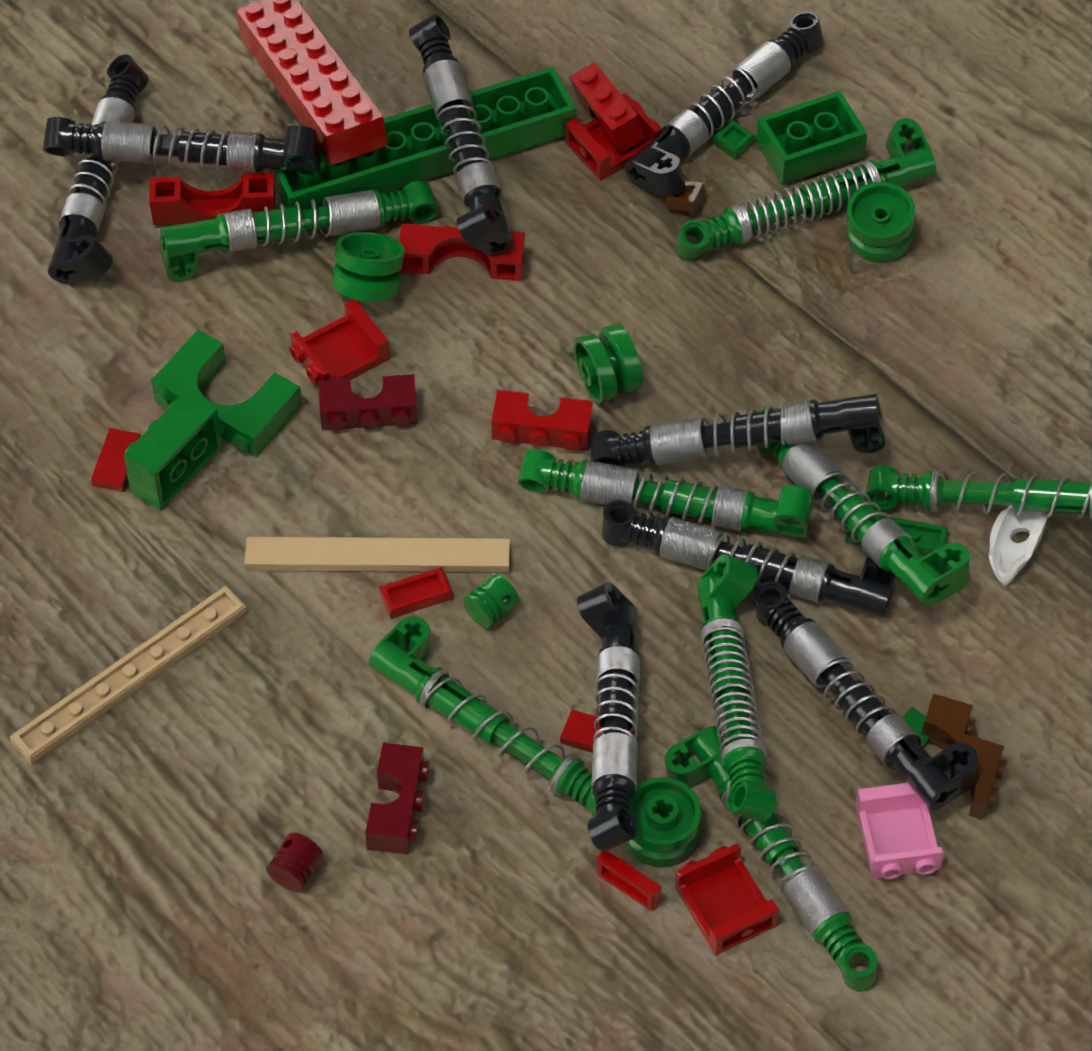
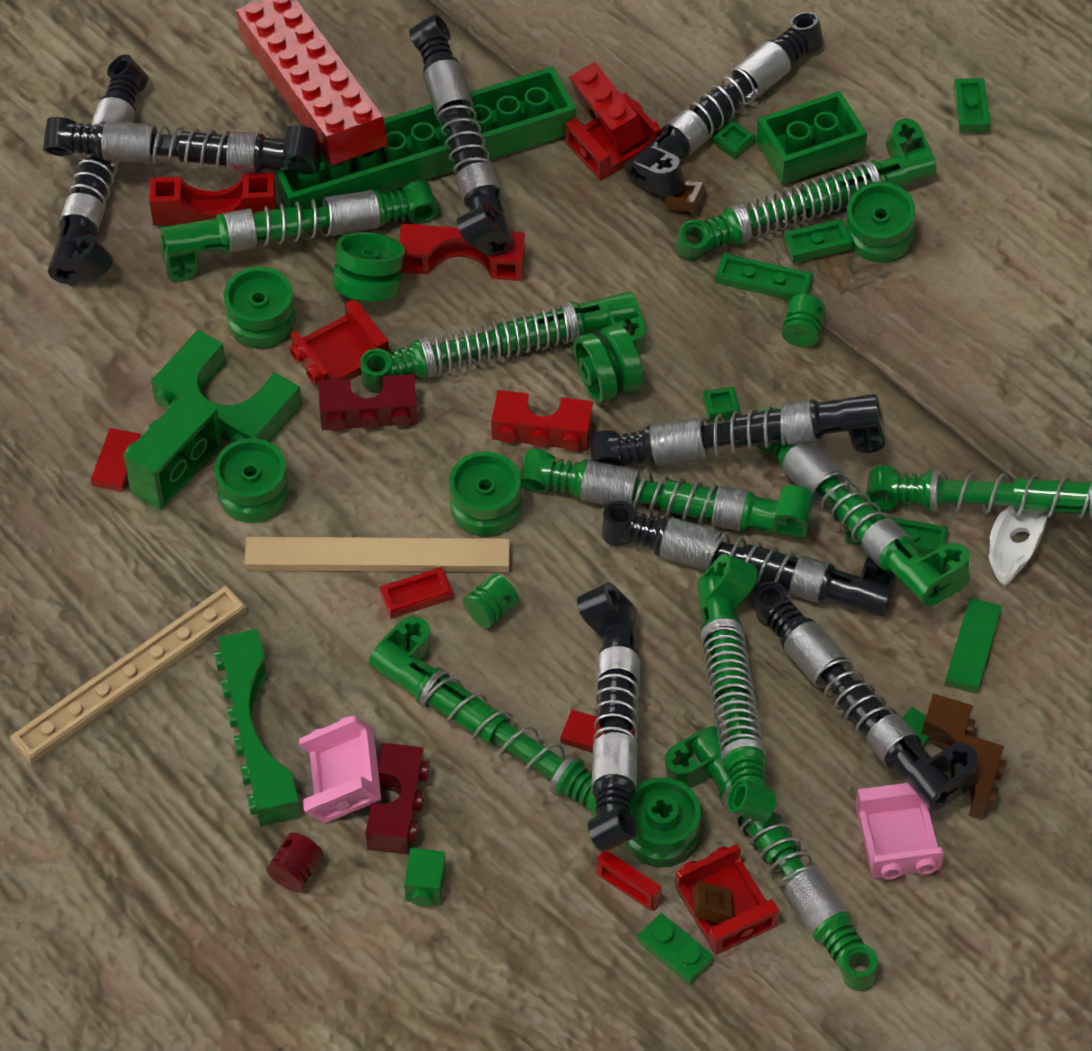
none -> green wheel [214,438,289,523]
none -> green arch [214,629,301,827]
none -> green wheel [223,266,296,348]
none -> bright pink panel [299,716,381,824]
none -> green piece [360,291,646,392]
none -> green brick [404,848,446,907]
none -> green wheel [449,451,521,536]
none -> green plate [637,912,714,985]
none -> reddish brown plate [692,881,732,924]
none -> green tile [702,386,740,423]
none -> green tile [714,253,813,300]
none -> green piece [781,294,826,347]
none -> green plate [783,219,852,263]
none -> green tile [944,597,1002,694]
none -> green plate [953,78,990,133]

